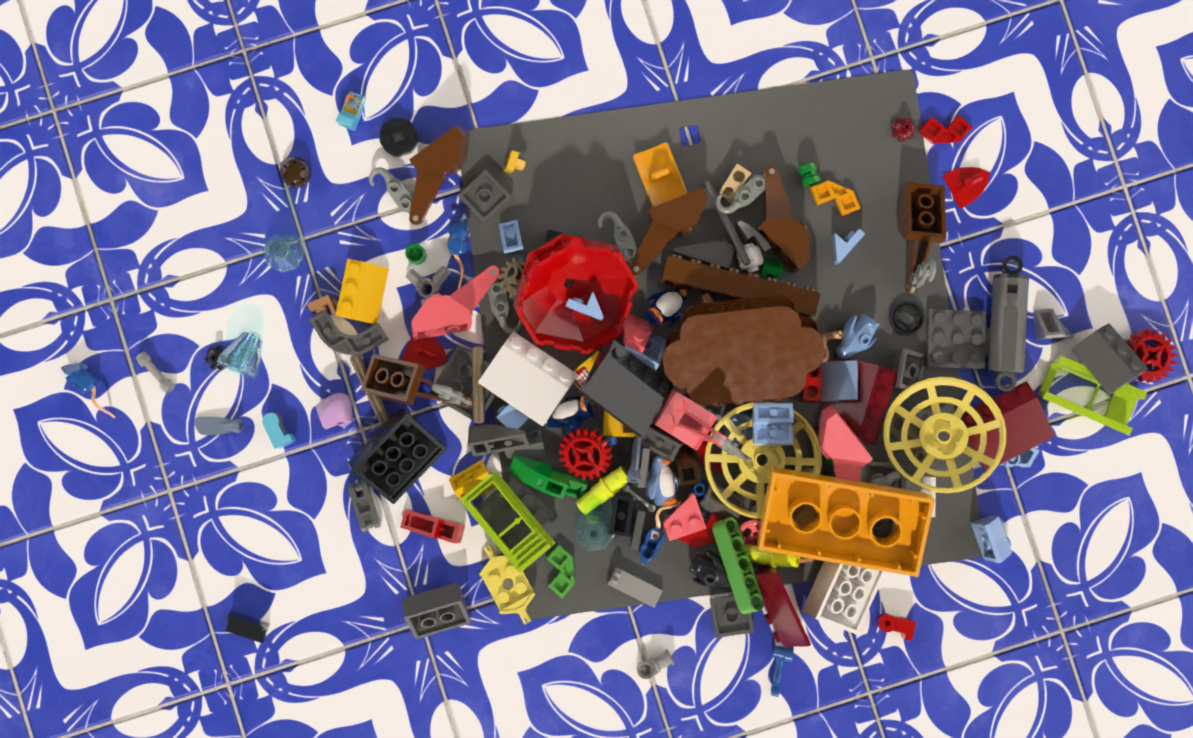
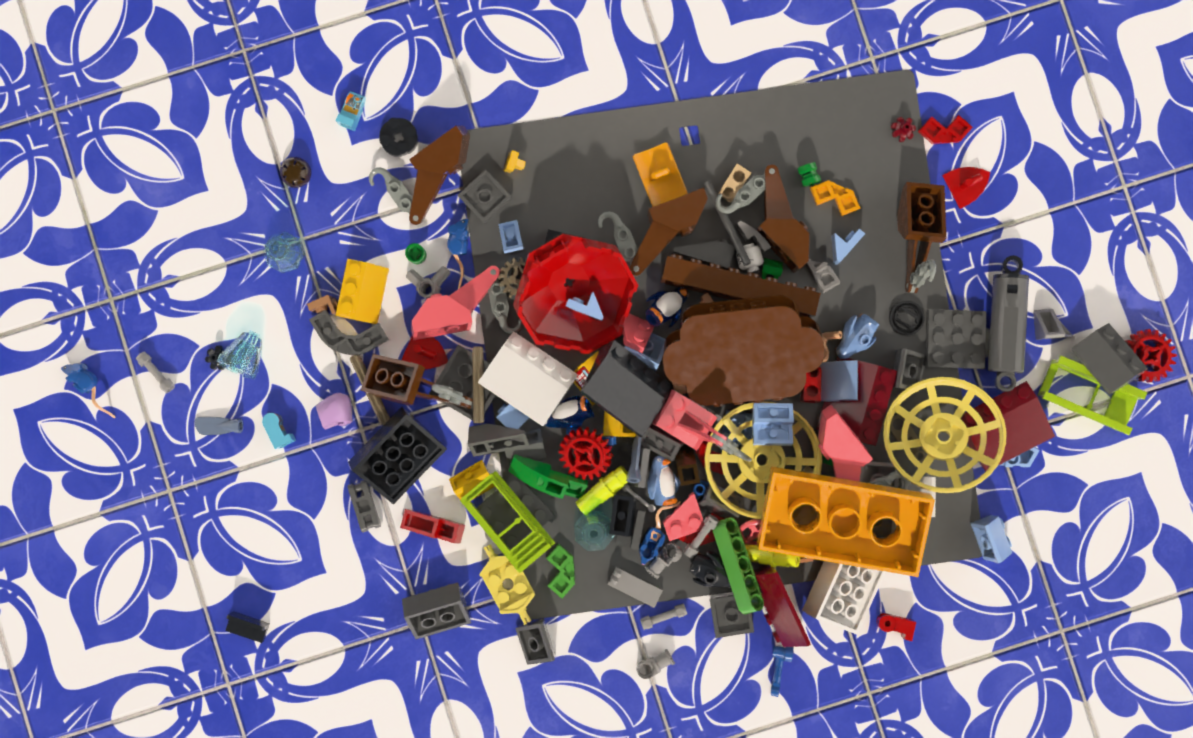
none -> dark grey slope [515,618,556,665]
none -> light grey bar [640,603,687,630]
none -> light grey connector [645,543,682,579]
none -> light grey bar [683,514,719,558]
none -> light grey slope [806,259,840,293]

